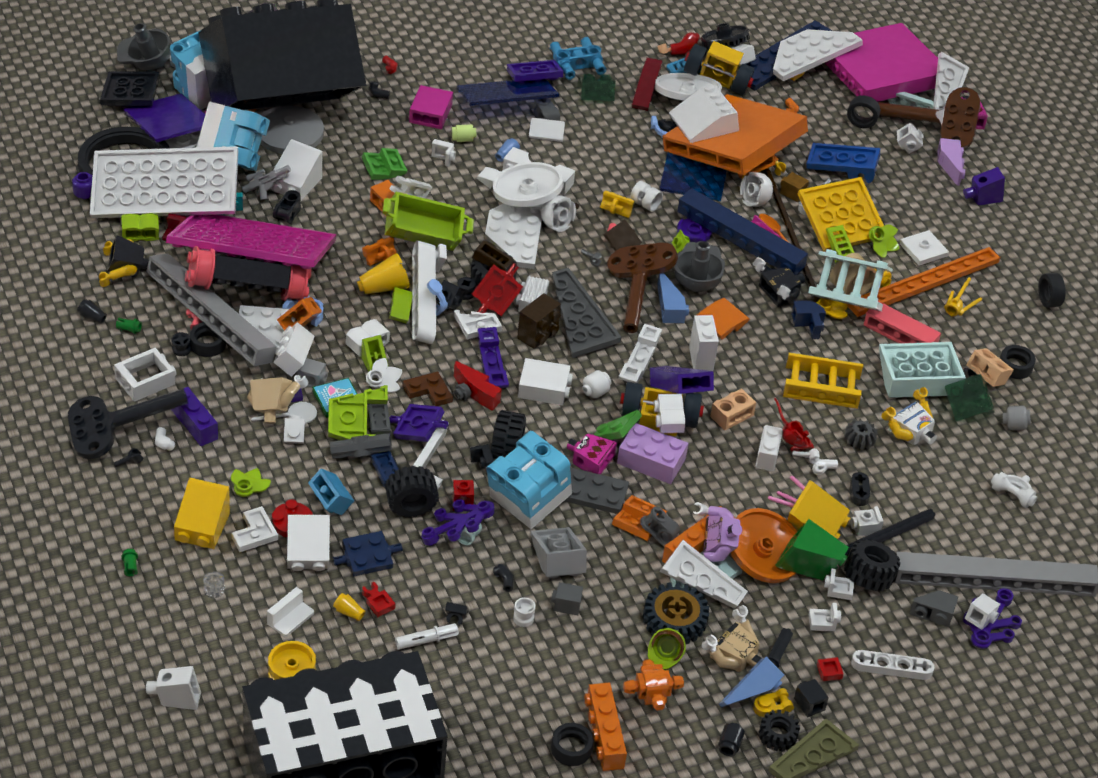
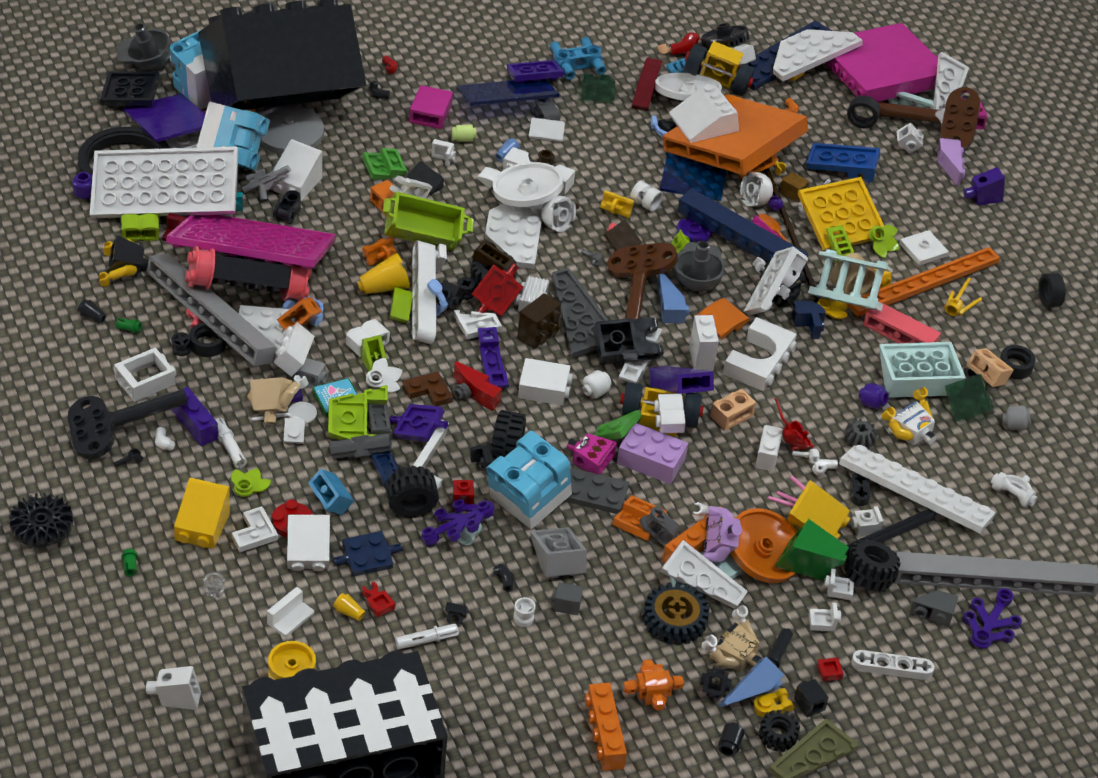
black tyre [551,722,594,766] -> none
lime piece [648,628,686,669] -> none
yellow fence [783,353,863,409] -> none
white brick [965,593,1000,630] -> none
none -> black wheel [9,493,73,547]
none -> white pin [215,418,247,468]
none -> black slope [407,161,444,195]
none -> dark brown plate [537,150,555,165]
none -> black brick [593,318,664,365]
none -> black brick [700,666,732,698]
none -> white arch [723,317,797,392]
none -> white plate [743,247,808,316]
none -> dark purple hinge [768,196,783,211]
none -> white plate [839,445,996,534]
none -> dark purple head [859,383,889,409]

